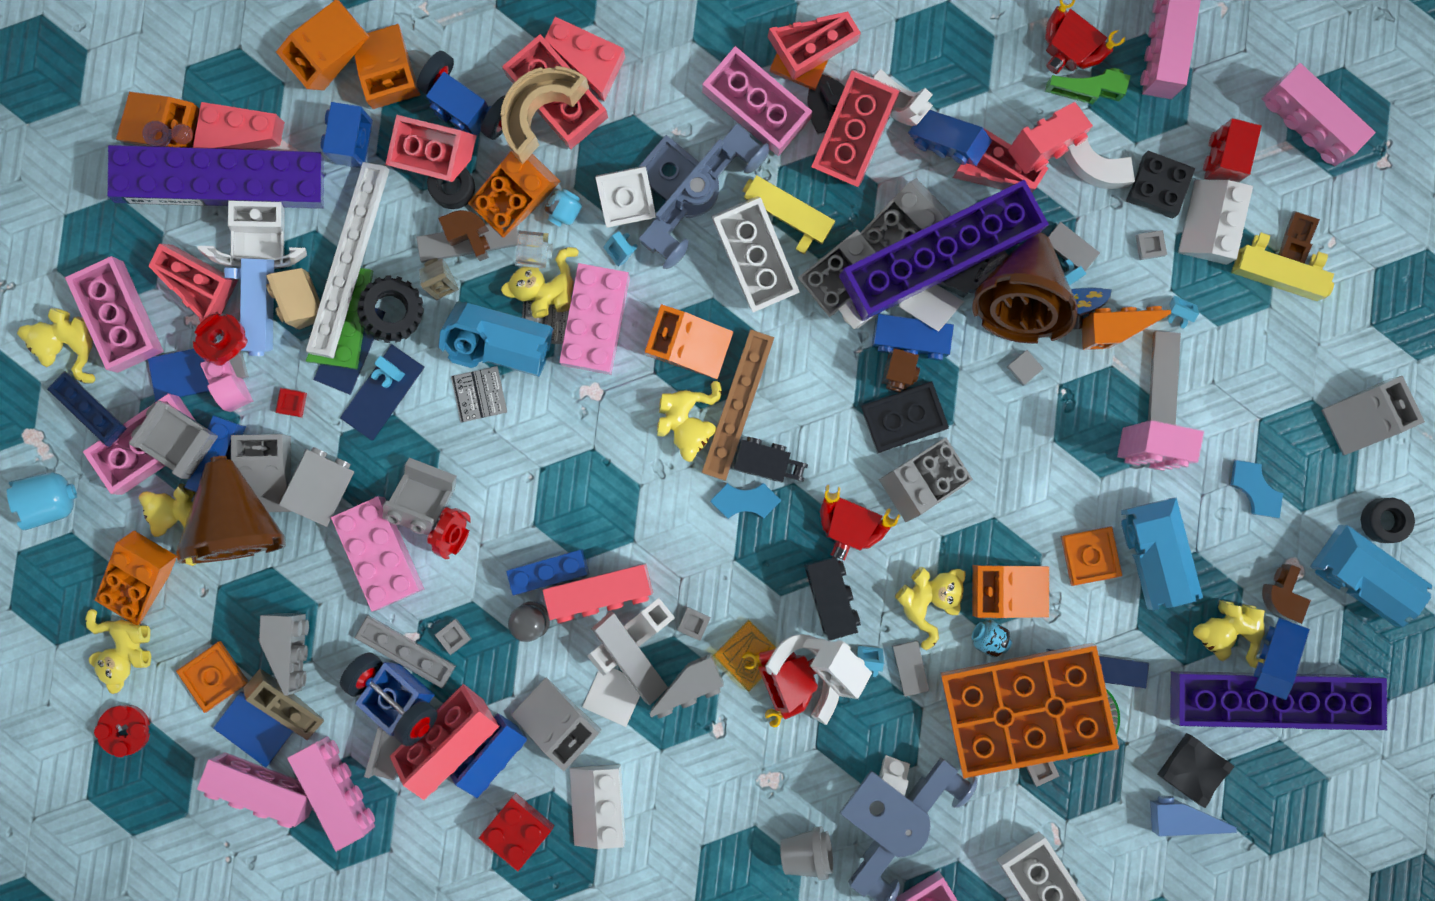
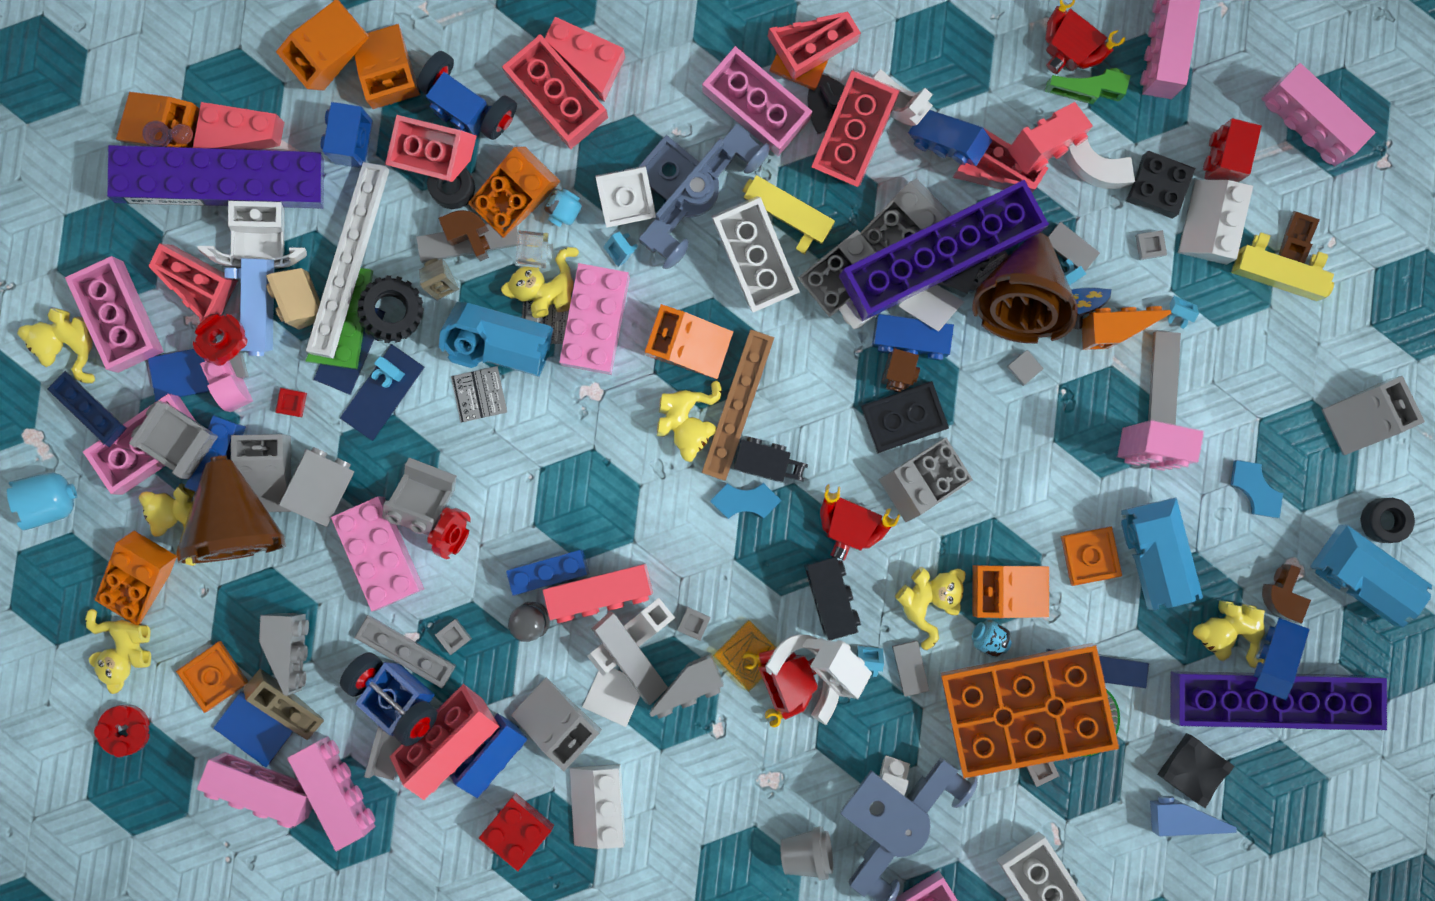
tan brick [501,66,589,164] -> none

